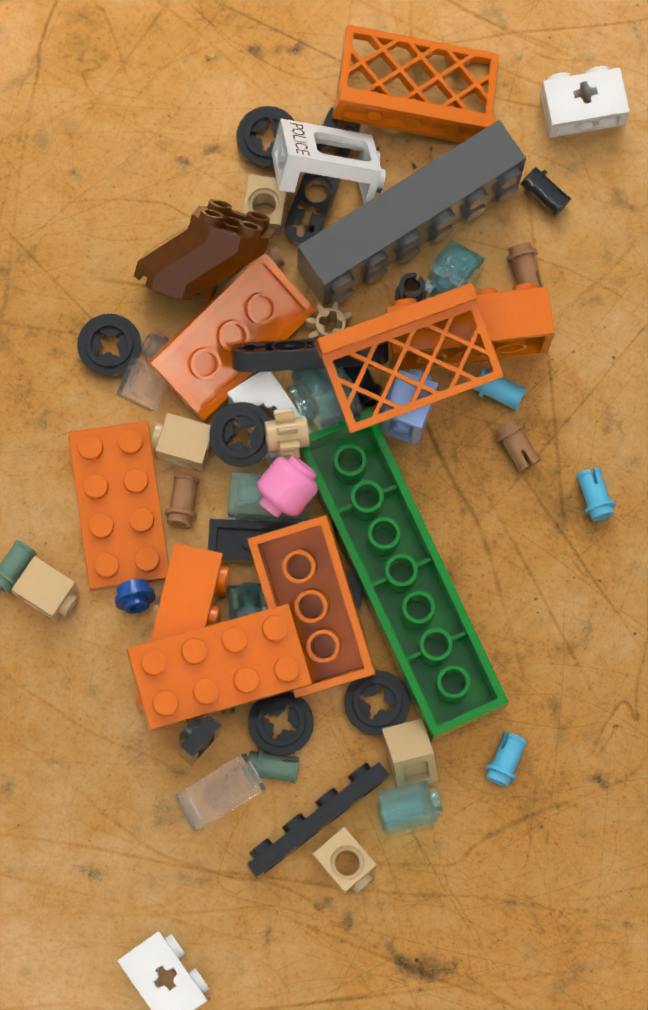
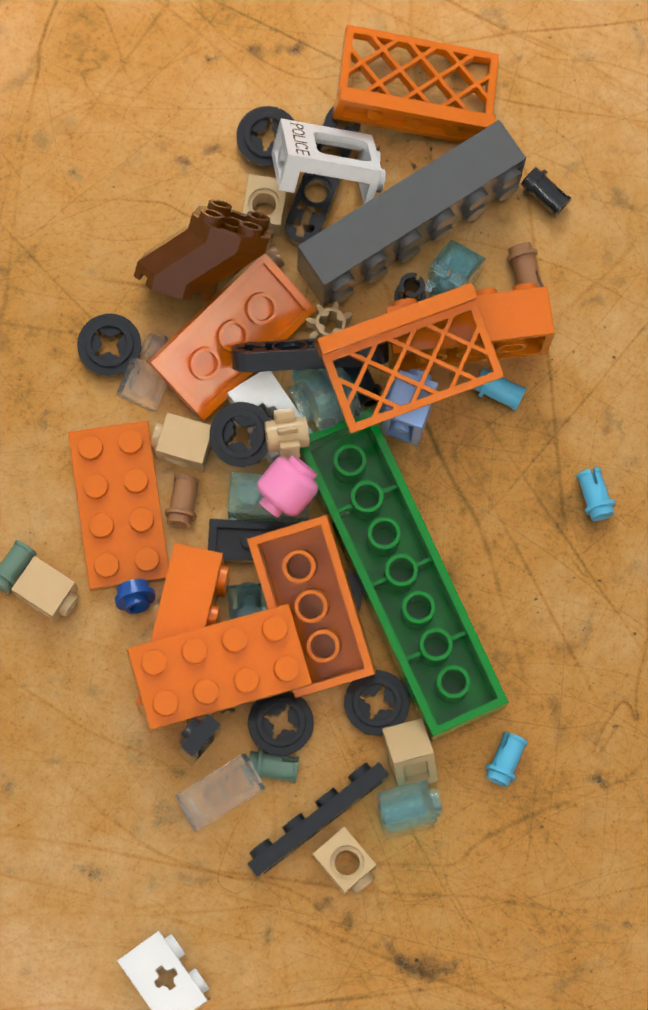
medium nougat pin [495,419,541,473] -> none
white brick [539,66,630,138] -> none

